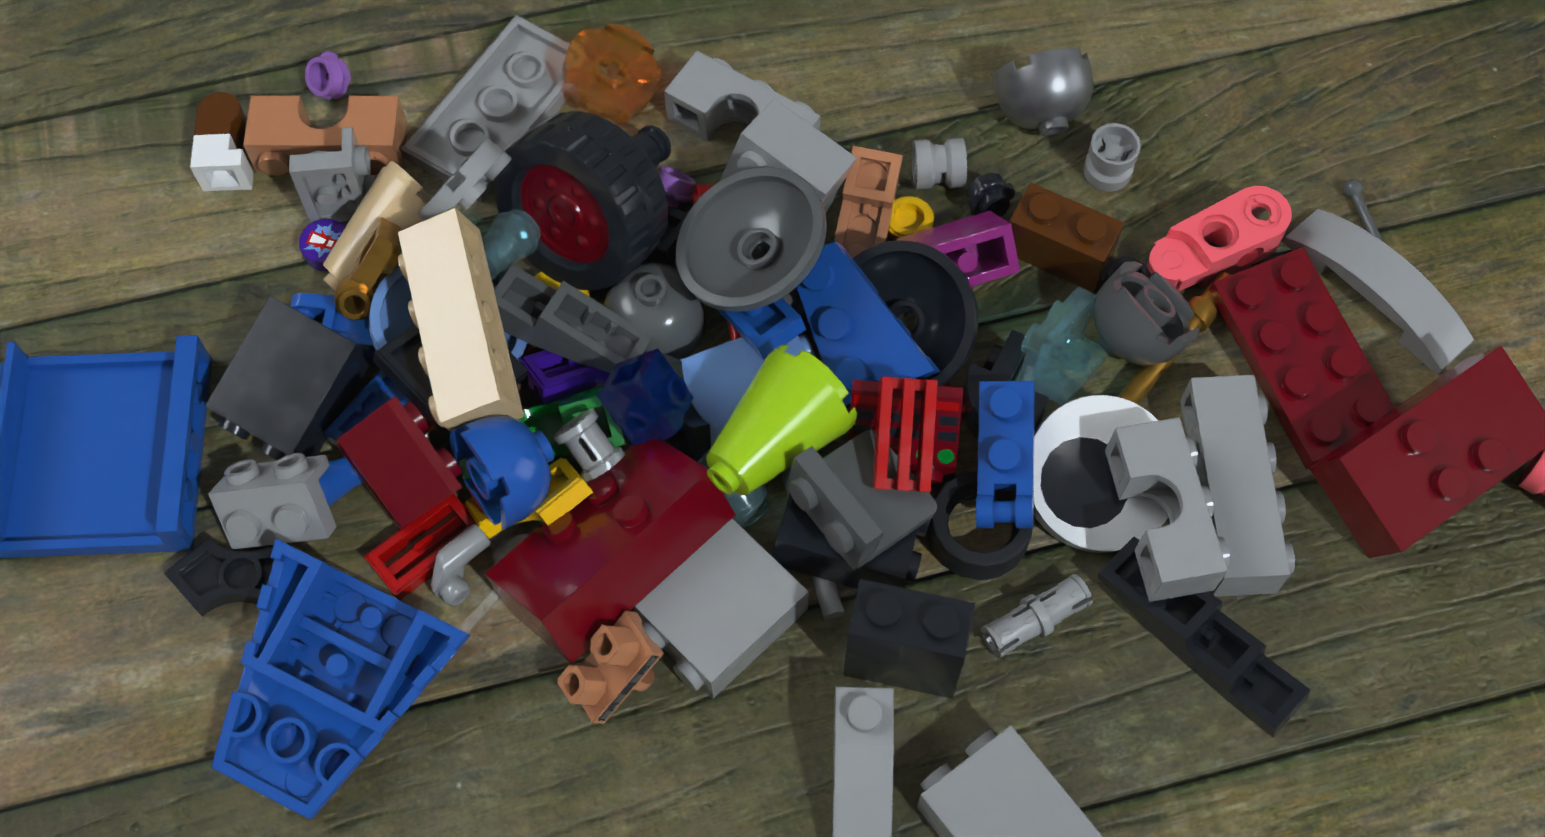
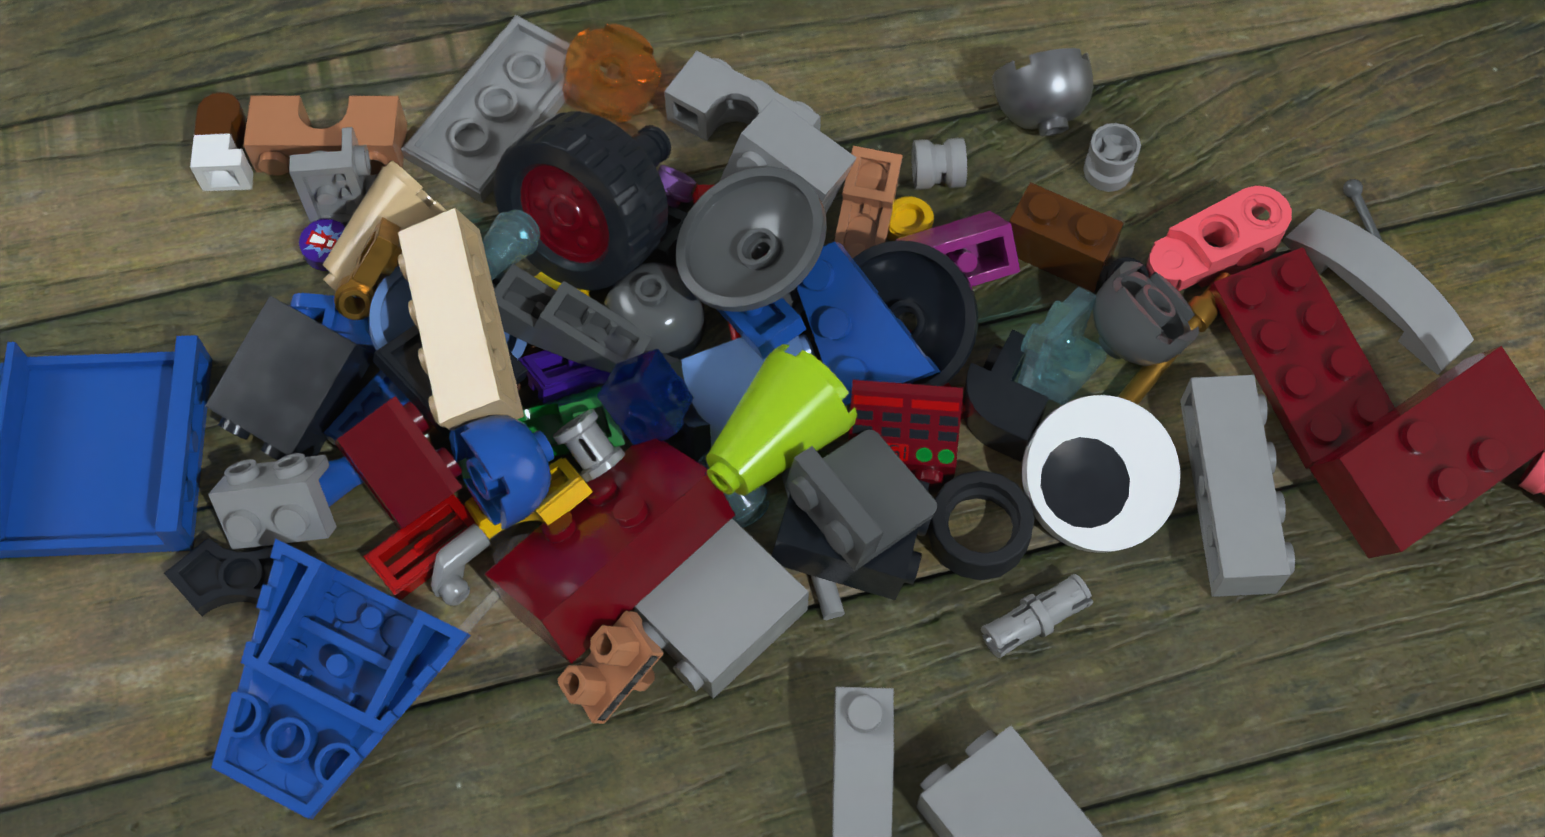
medium lavender plate [305,51,351,99] -> none
light grey plate [418,137,512,220] -> none
black brick [843,579,975,699] -> none
red tile [872,377,938,492] -> none
black plate [967,173,1015,216] -> none
blue plate [976,381,1035,529] -> none
black slope [1098,536,1310,737] -> none
light grey arch [1105,417,1230,602] -> none

